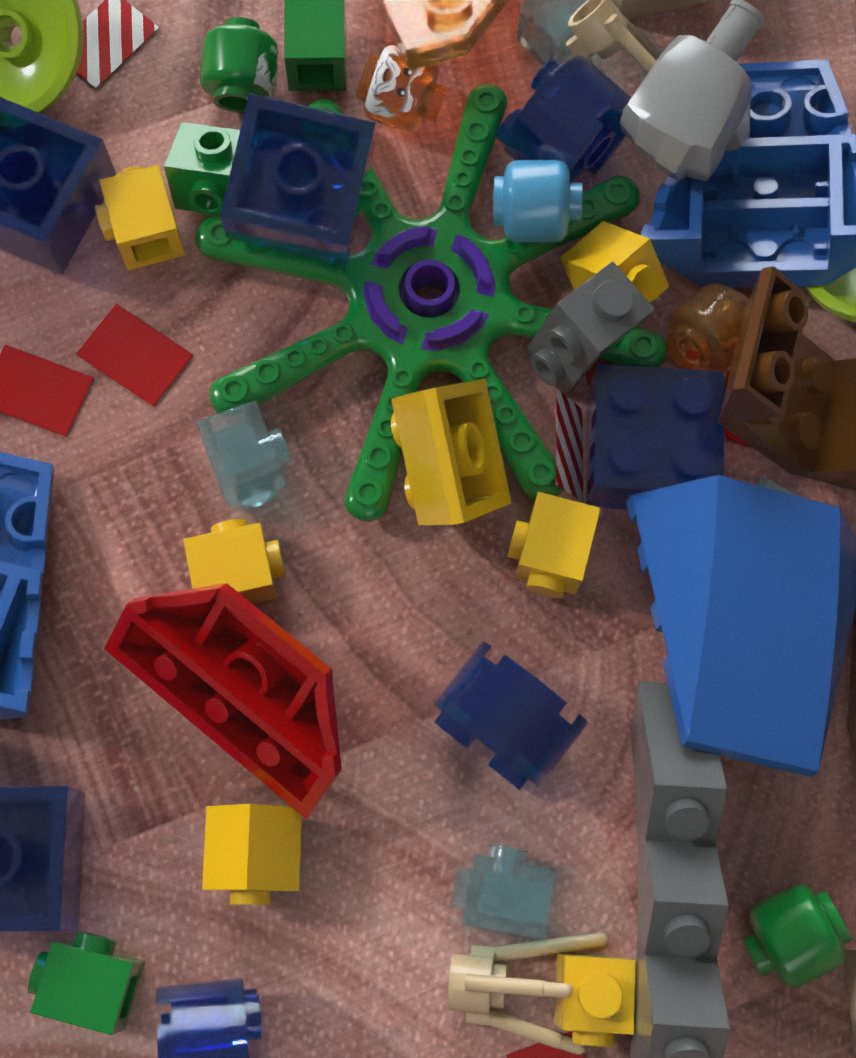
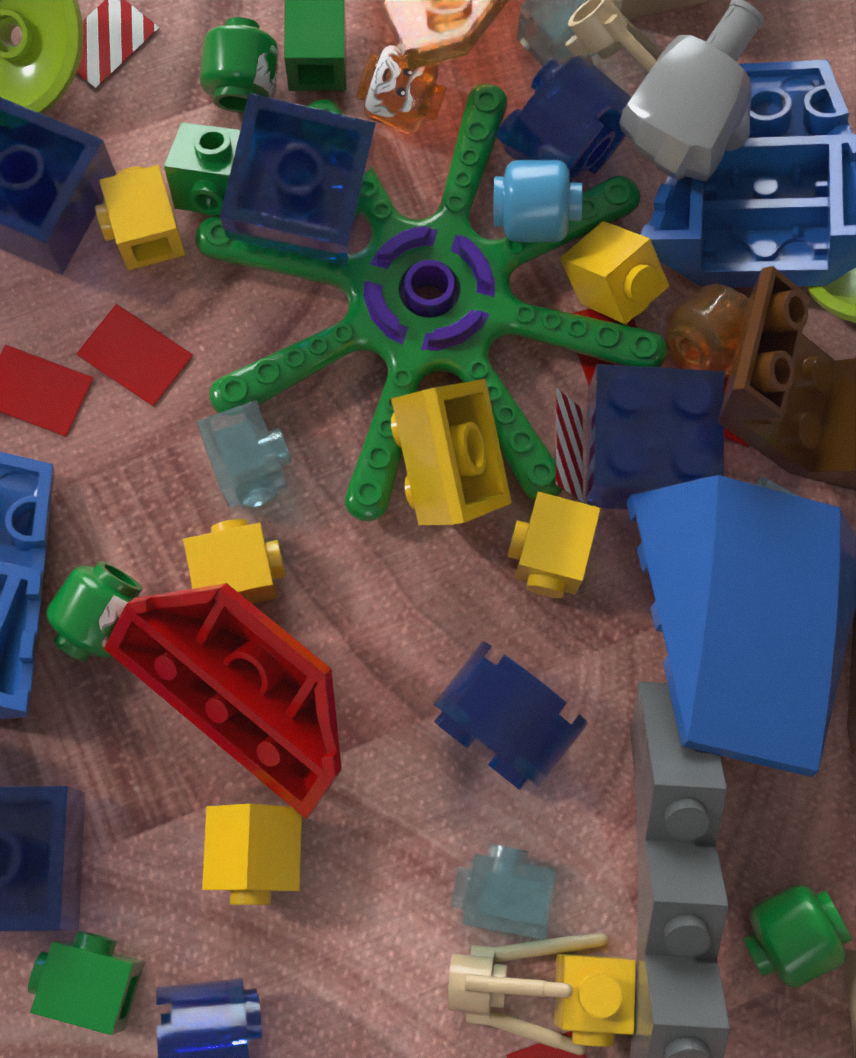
dark grey bracket [526,261,655,395] -> none
none -> green head [46,561,143,661]

